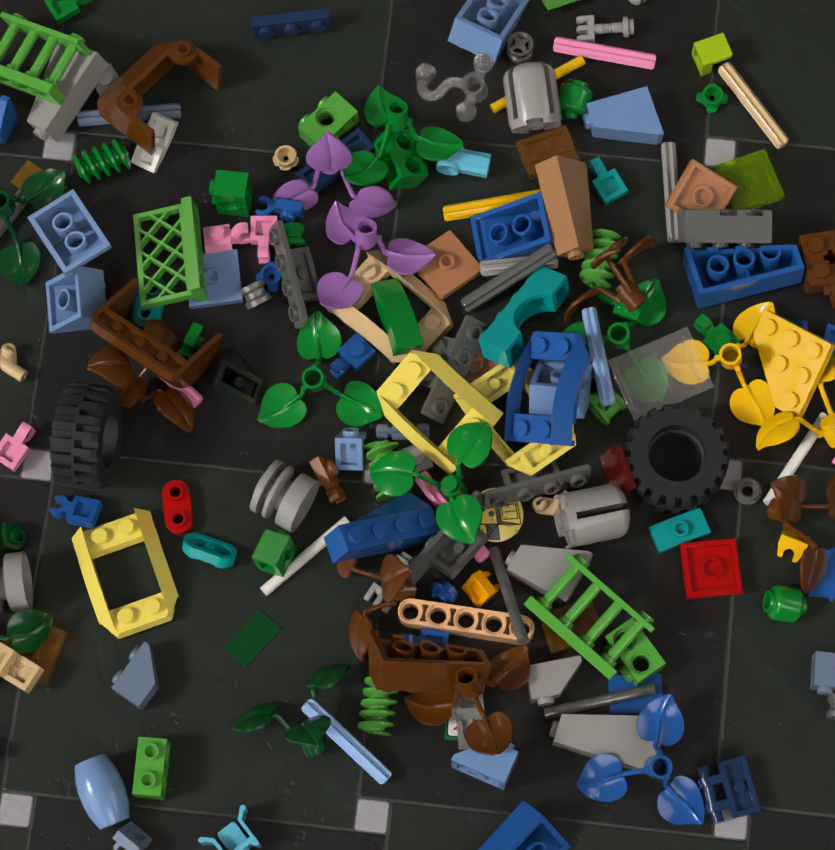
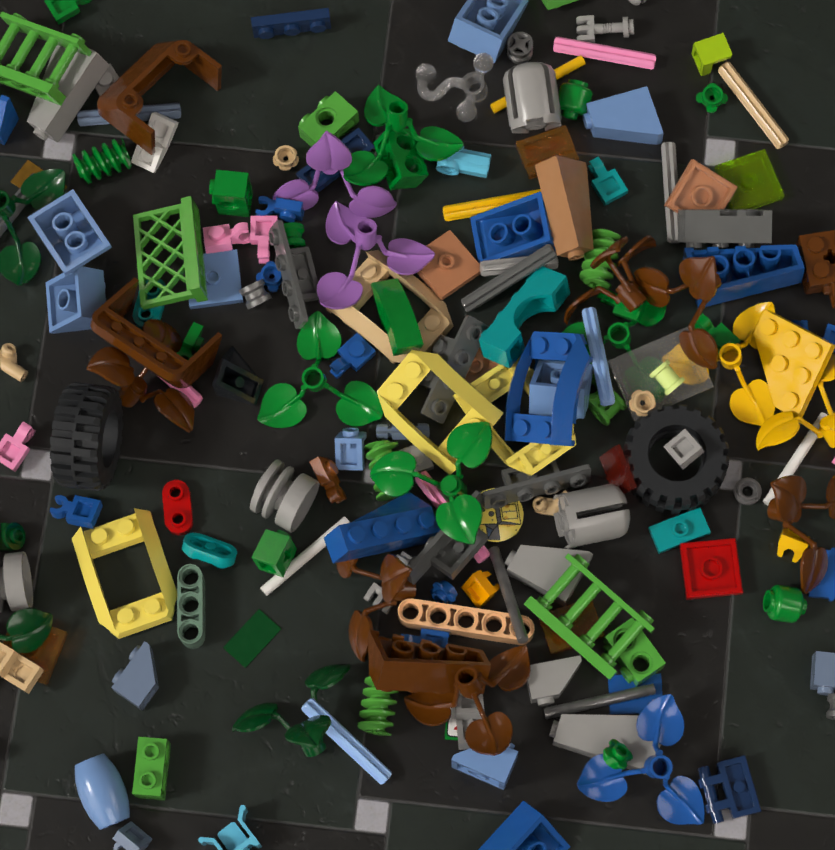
none -> sand green beam [177,564,205,649]
none -> green plate [603,739,633,769]
none -> tan plate [629,390,656,417]
none -> reddish brown plant [634,256,721,369]
none -> yellowish green bush [649,359,685,396]
none -> light grey plate [663,429,705,469]

